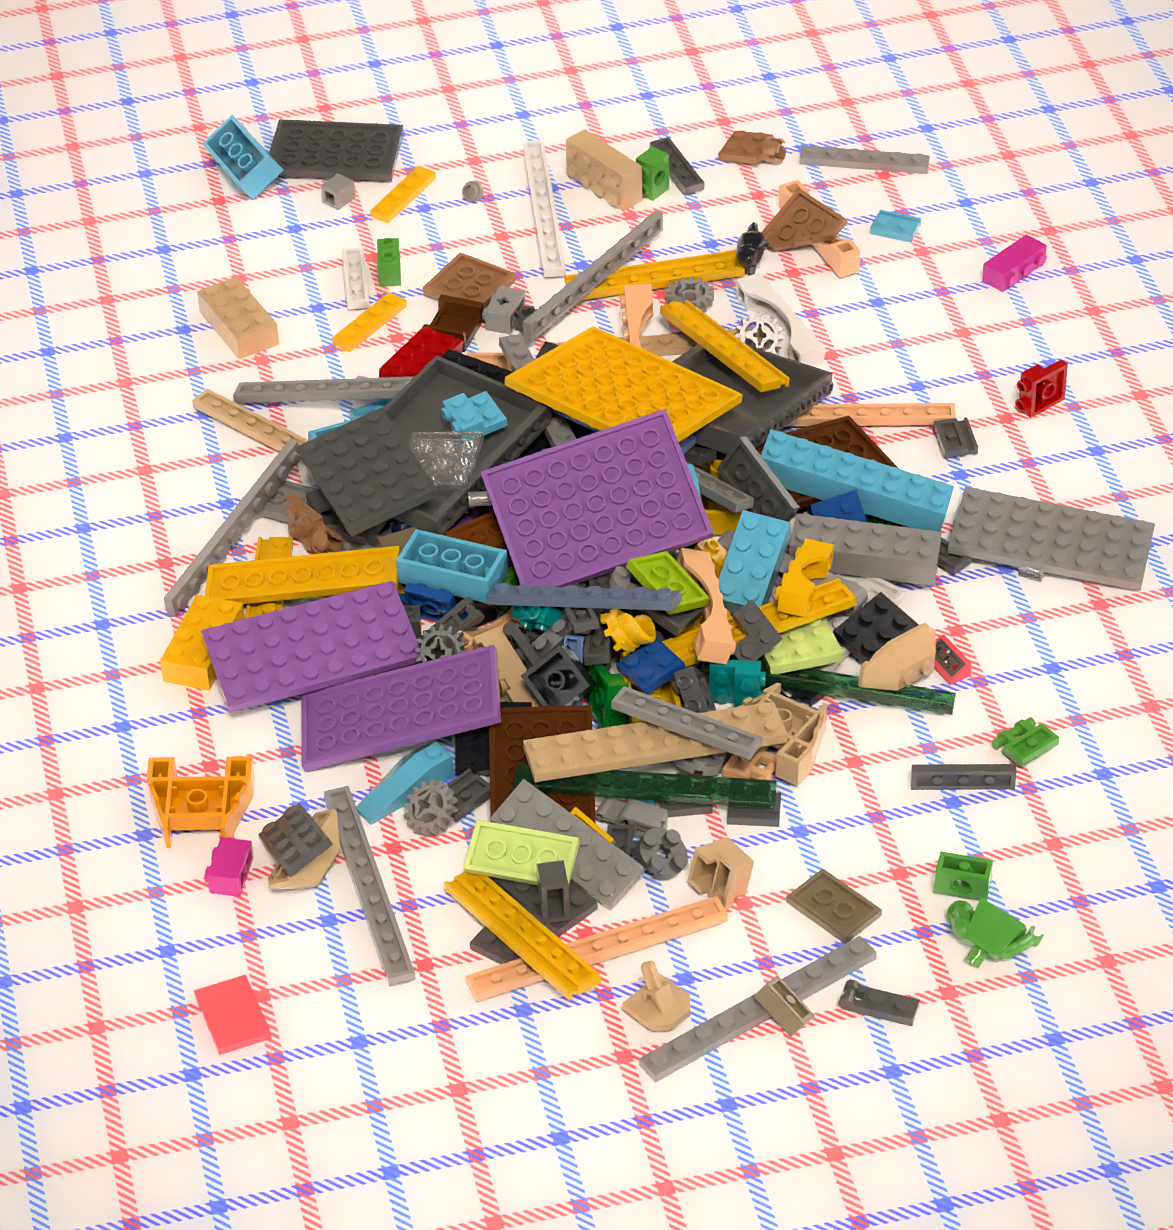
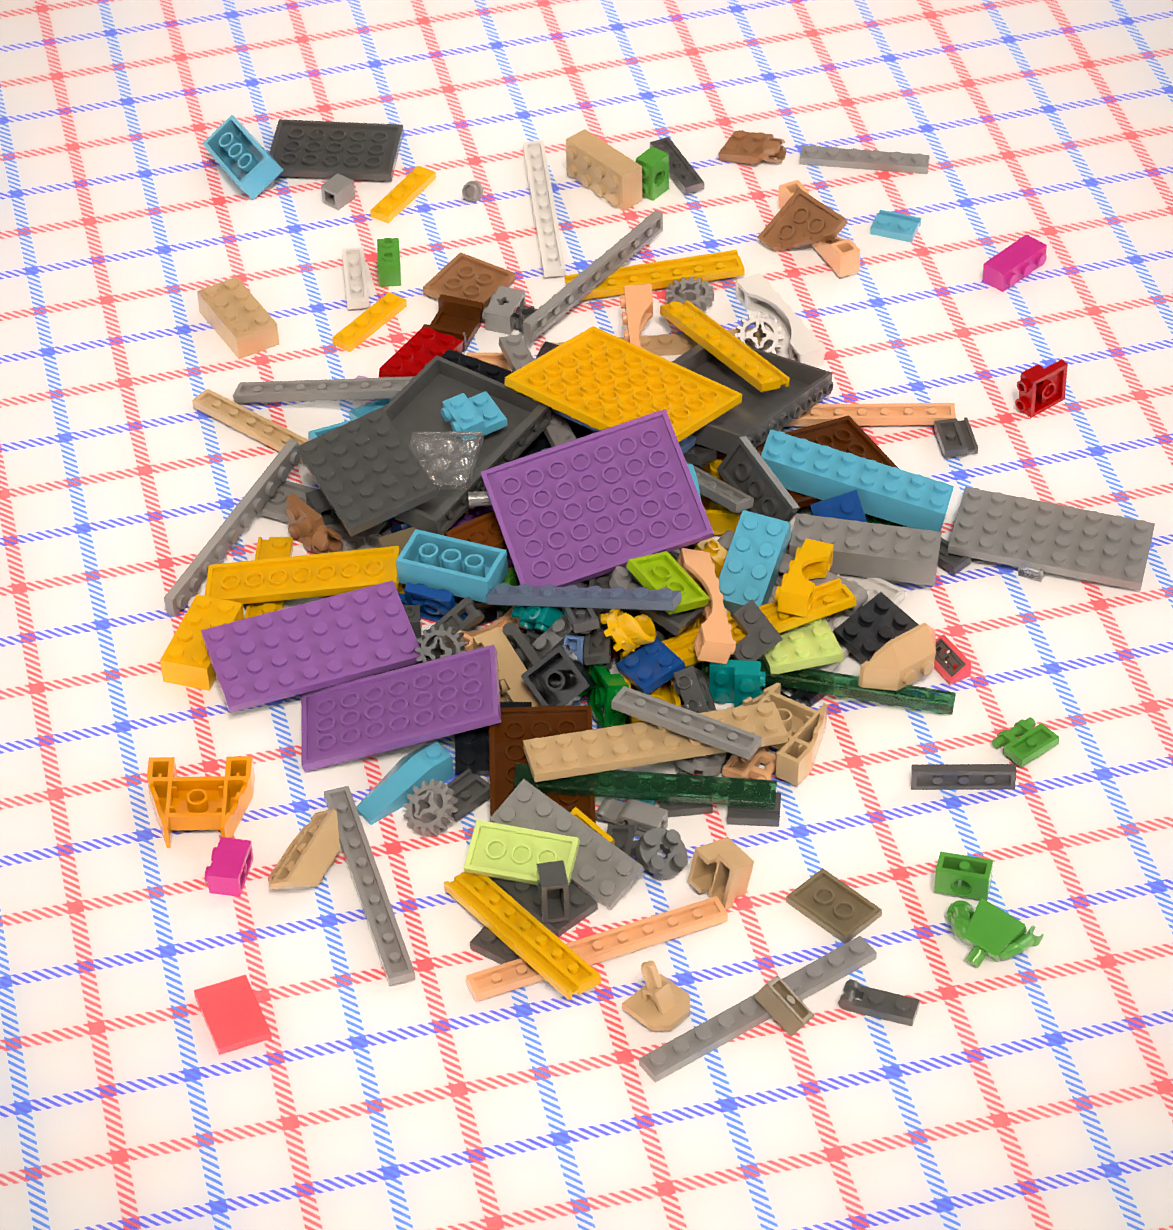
dark grey plate [258,802,333,877] -> none
black animal [736,222,769,276] -> none

